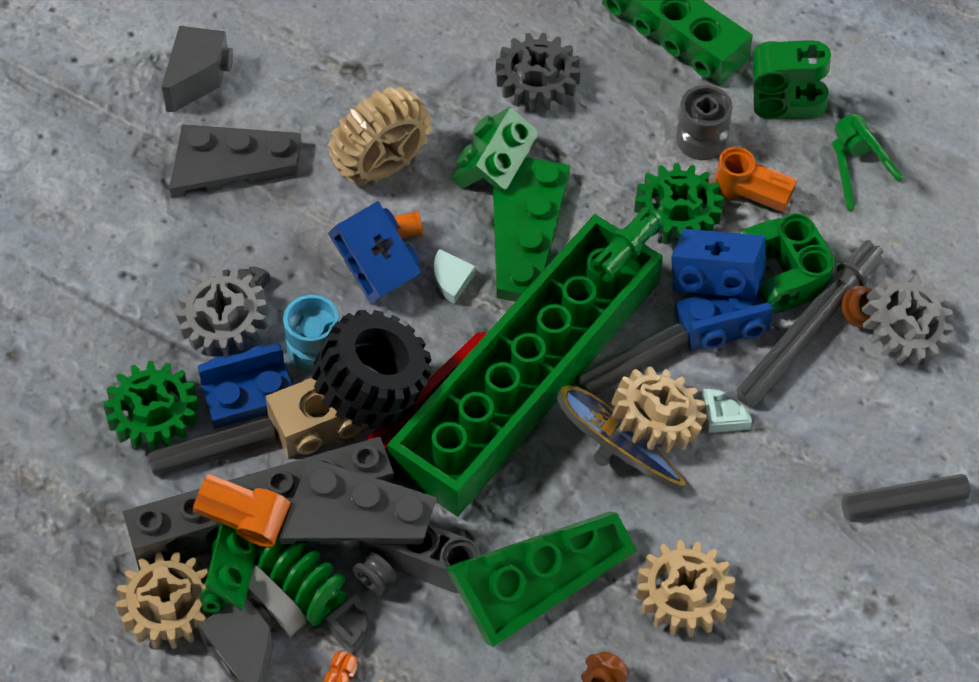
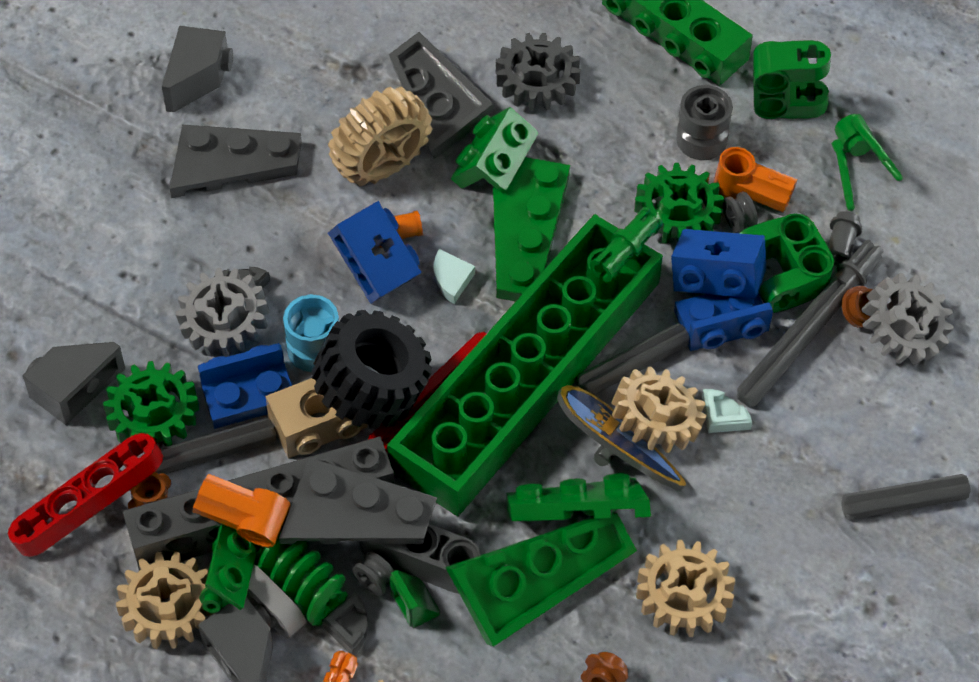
none -> red beam [8,433,163,557]
none -> dark grey slope [22,342,125,425]
none -> dark orange plate [128,472,172,509]
none -> dark grey wing [389,32,495,159]
none -> green slope [390,570,440,629]
none -> green wing [506,473,651,521]
none -> dark grey bush [723,191,758,233]
none -> dark grey pin [828,211,862,266]

